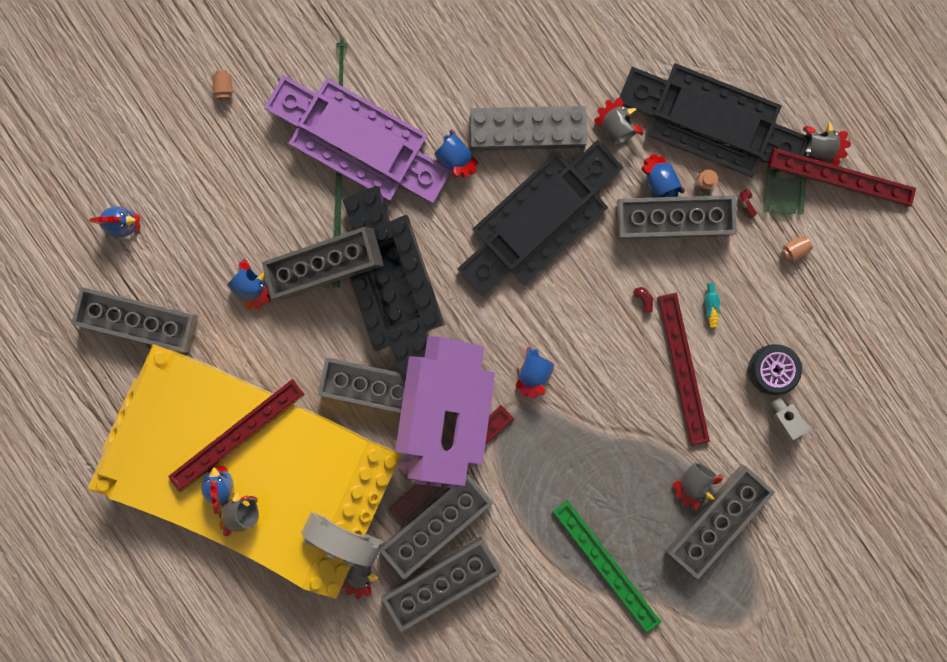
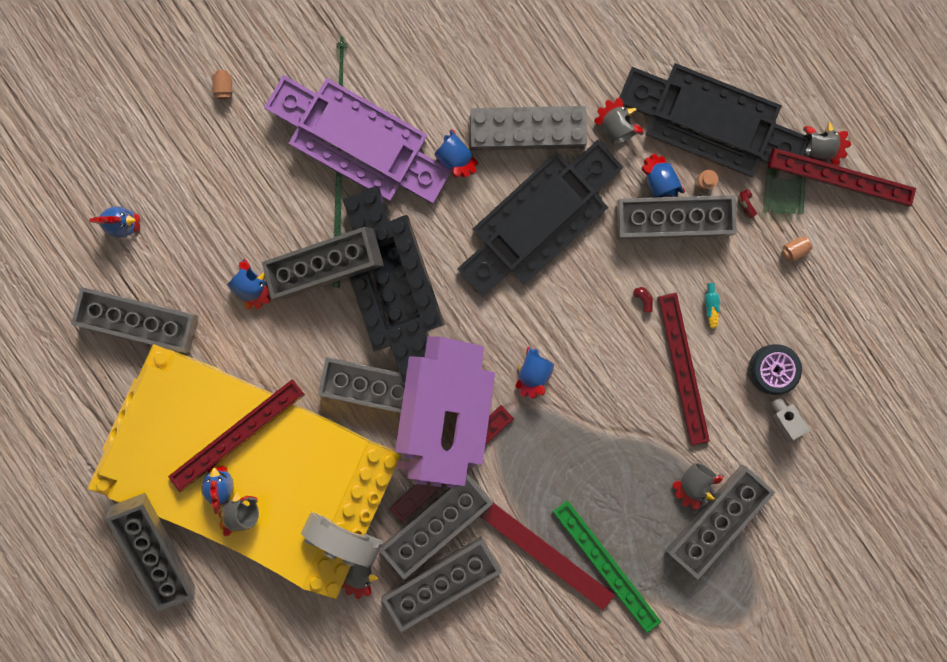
none -> flat silver brick [105,493,195,612]
none -> dark red tile [481,502,615,610]

